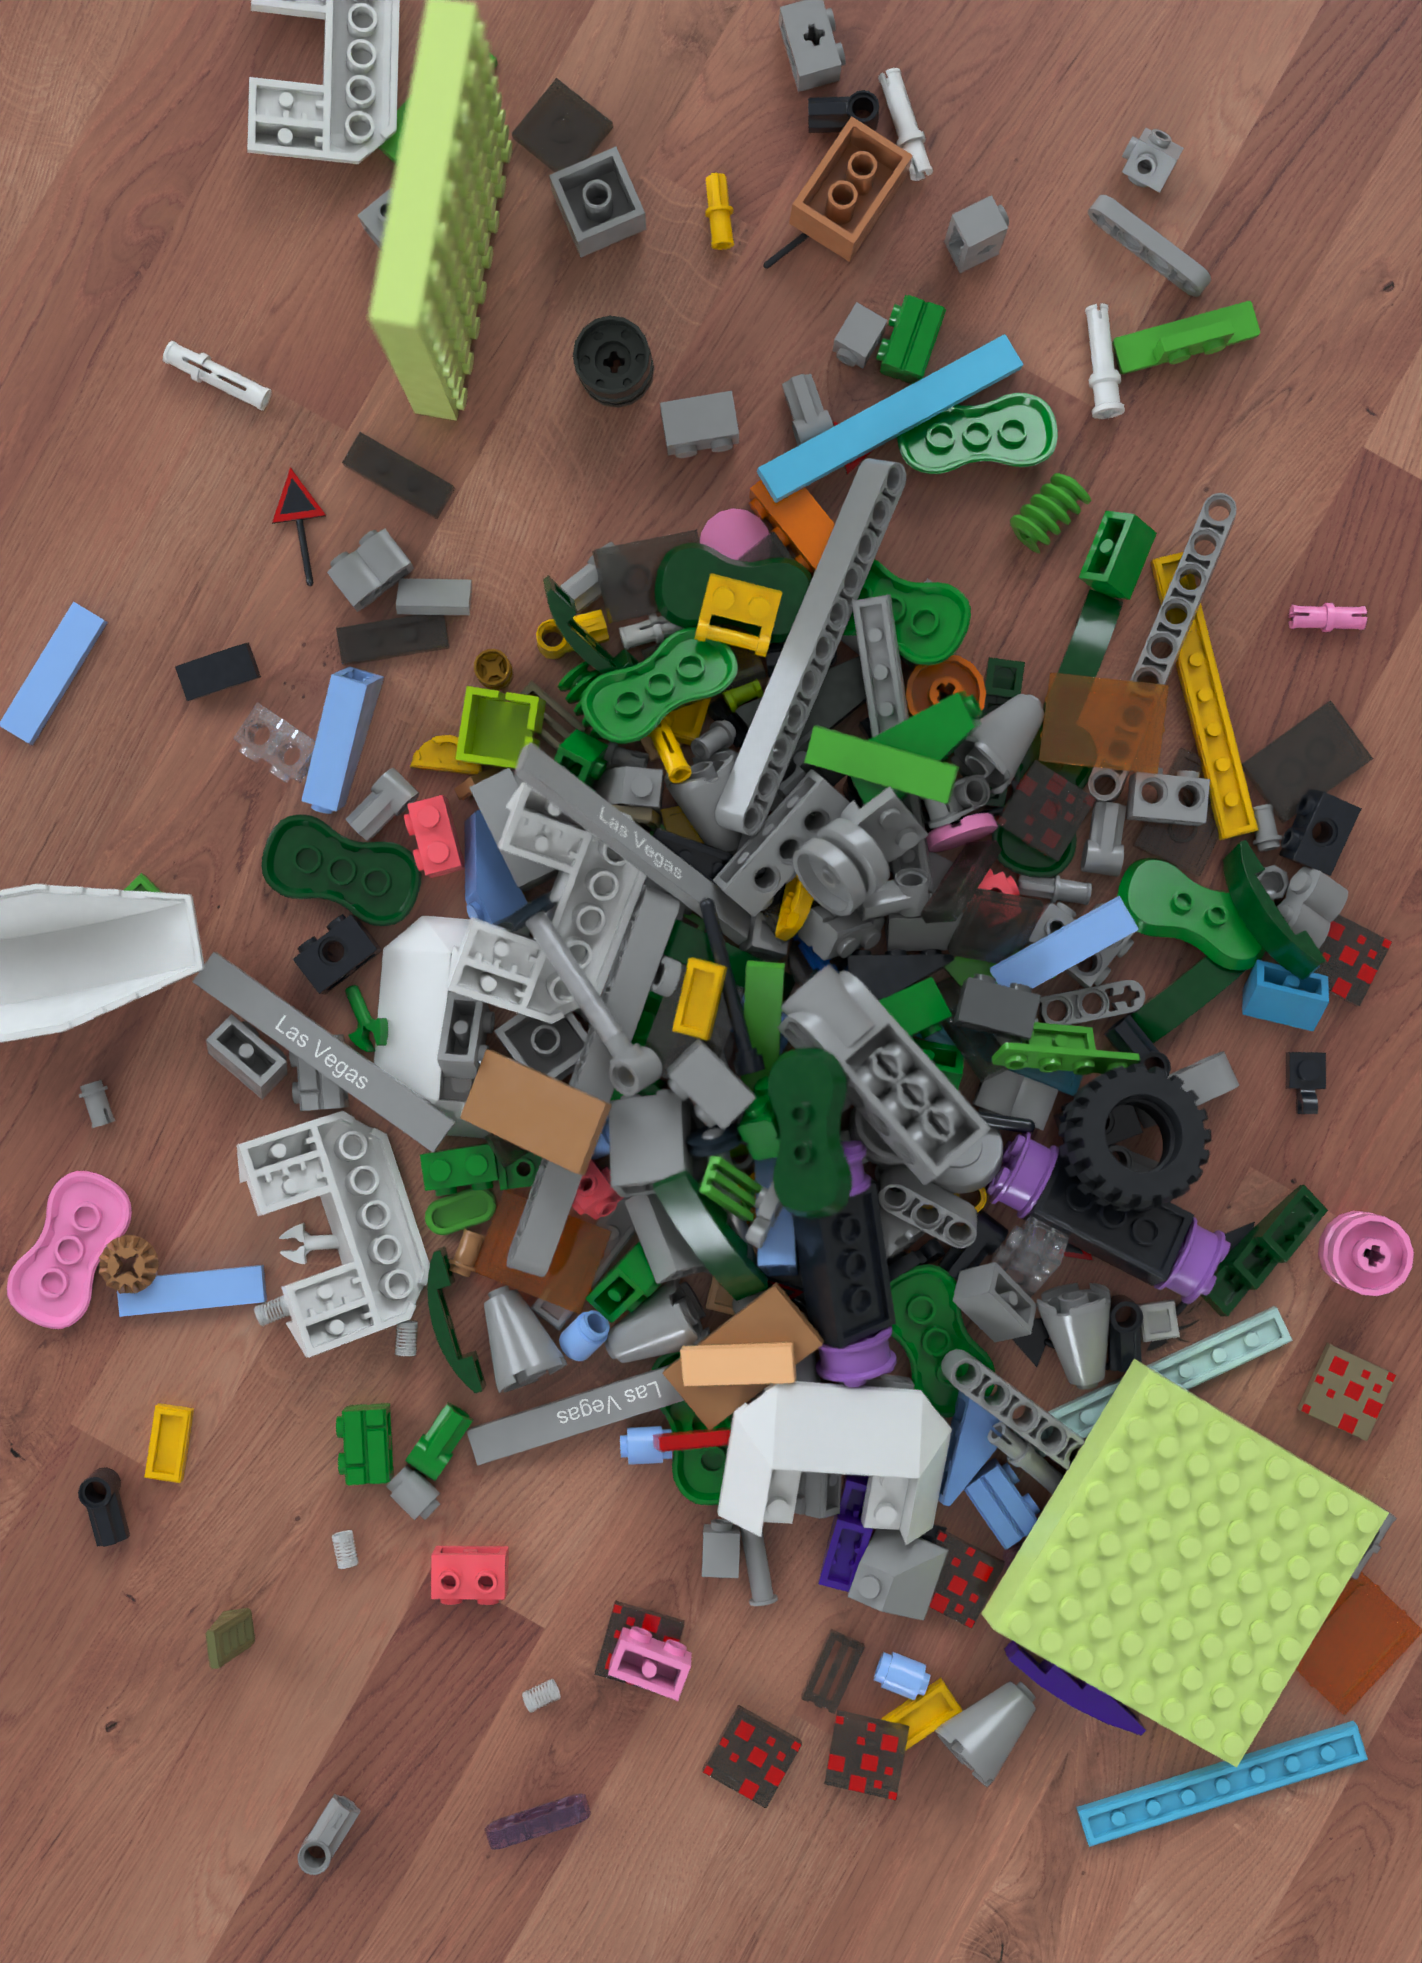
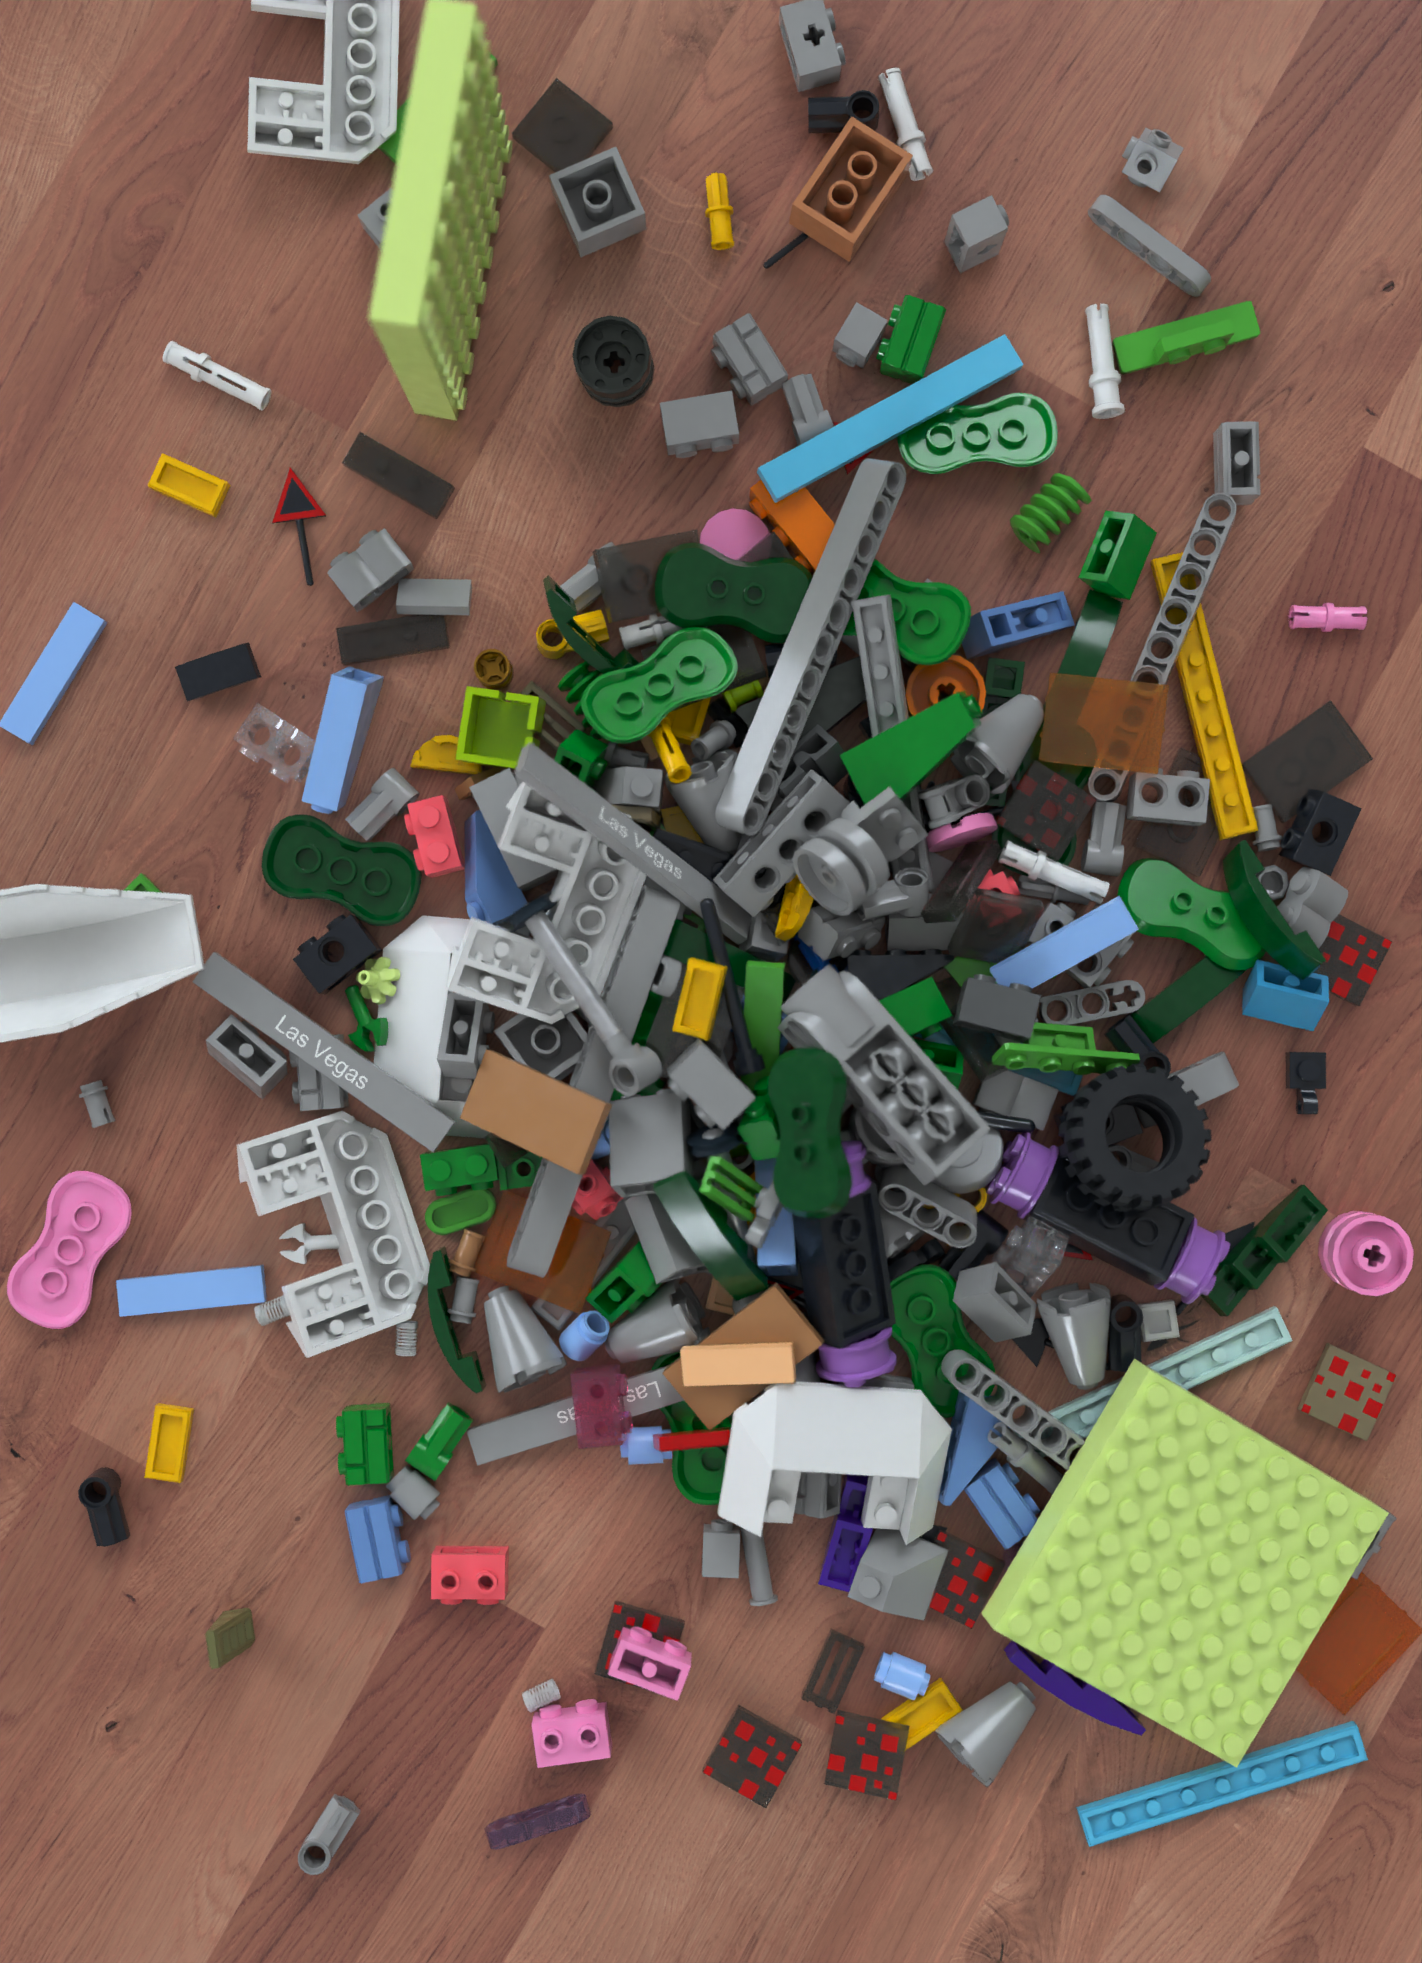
medium nougat gear [99,1235,159,1294] -> none
white piece [332,1530,359,1569] -> none
yellow plate [694,573,782,657] -> none
bright green tile [804,726,960,804] -> none
none -> yellow tile [147,453,231,518]
none -> medium blue brick [344,1495,411,1584]
none -> yellowish green plant [356,957,400,1005]
none -> light grey pin [447,1276,480,1324]
none -> bright pink brick [531,1699,612,1768]
none -> clear pink brick [570,1364,632,1449]
none -> light grey brick [711,313,788,406]
none -> medium blue slope [962,591,1075,660]
none -> white pin [999,840,1109,905]
none -> light grey brick [1213,421,1261,505]

